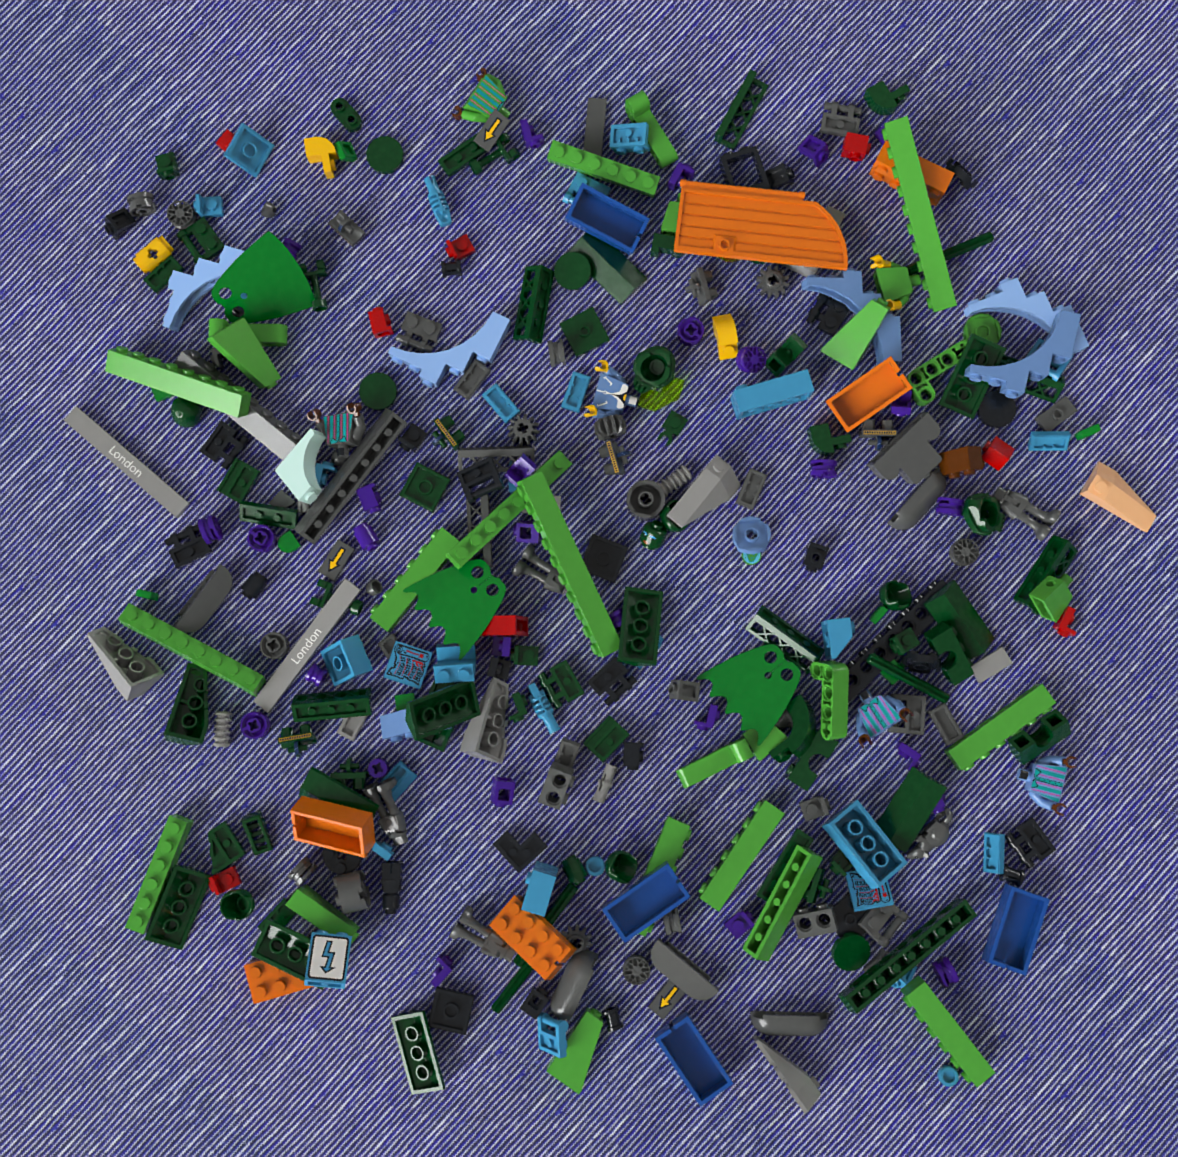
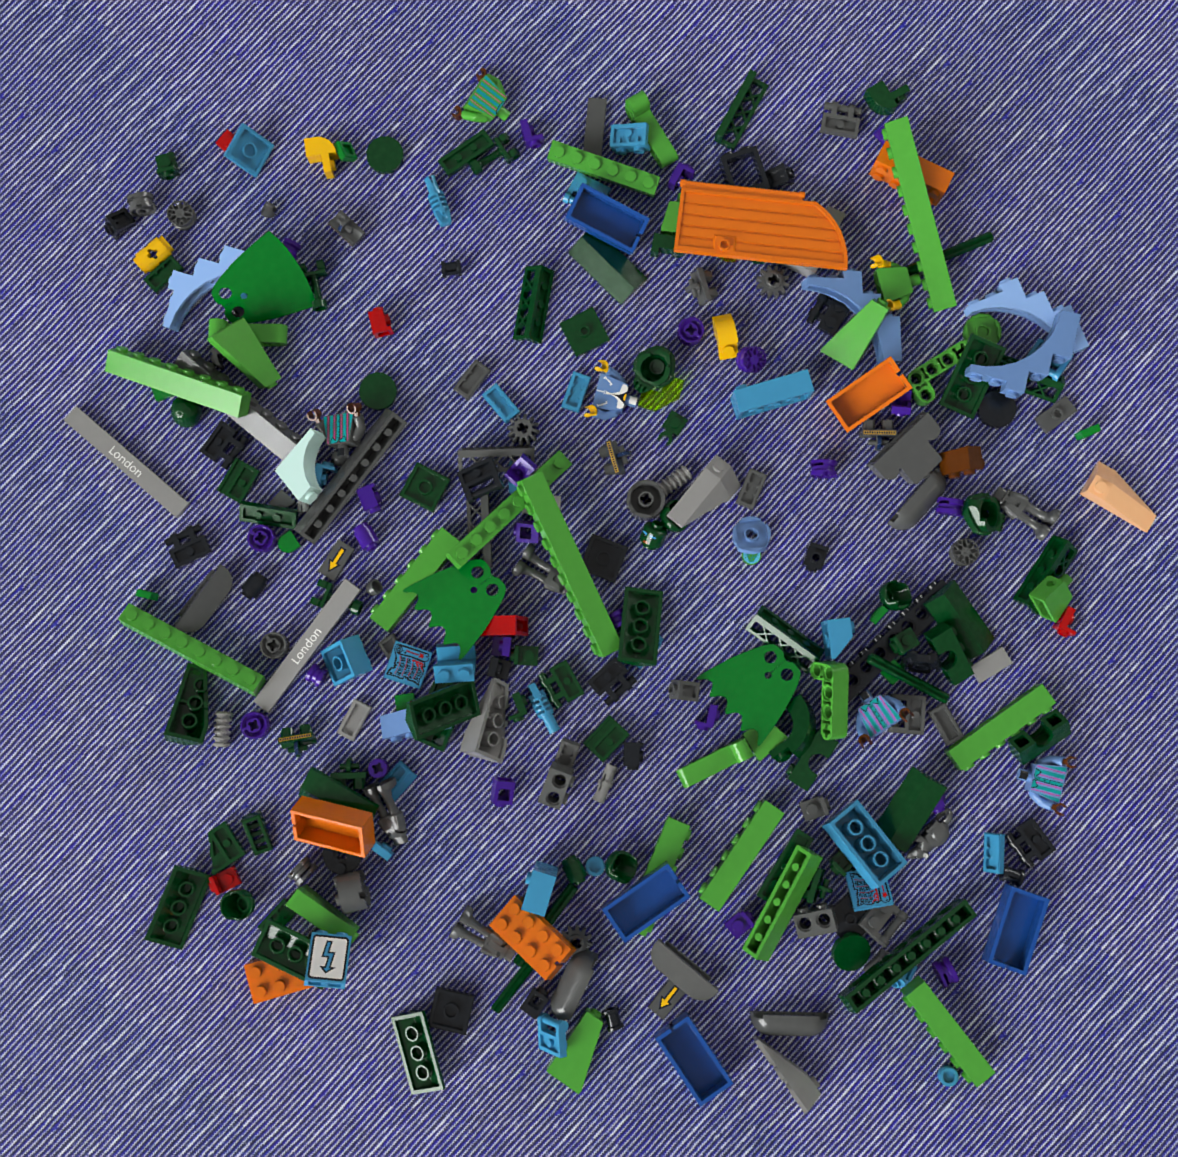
light grey wedge [87,627,164,701] -> none
bright green brick [125,814,194,934] -> none
dark green plate [176,217,224,263] -> none
dark azure bracket [193,194,224,218] -> none
dark purple wheel [198,514,223,544] -> none
dark green fence [291,688,372,722] -> none
dark green plate [330,98,362,132] -> none
black piece [381,860,403,914] -> none
light blue arch [388,311,511,388] -> none
dark grey plate [396,311,443,353] -> none
black bracket [398,423,428,453] -> none
dark purple bracket [430,954,454,988] -> none
dark green hips [432,415,466,451] -> none
red bracket [445,234,476,261] -> none
dark grey tile [473,109,510,152] -> none
black plate [493,830,548,873] -> none
dark grey wheel [547,339,566,367] -> none
dark green tile [554,252,592,291] -> none
dark grey gear [594,414,626,441] -> none
dark grey wheel [623,954,650,985] -> none
dark grey wheel [663,907,682,936] -> none
dark green brick [765,332,808,378] -> none
dark grey tile [775,710,793,728] -> none
dark purple bracket [798,134,830,168] -> none
dark green brick [807,423,852,456] -> none
red brick [841,132,871,162] -> none
dark purple bracket [894,741,922,771] -> none
black plate [945,157,979,190] -> none
red brick [981,436,1015,471] -> none
dark azure plate [1027,431,1071,451] -> none

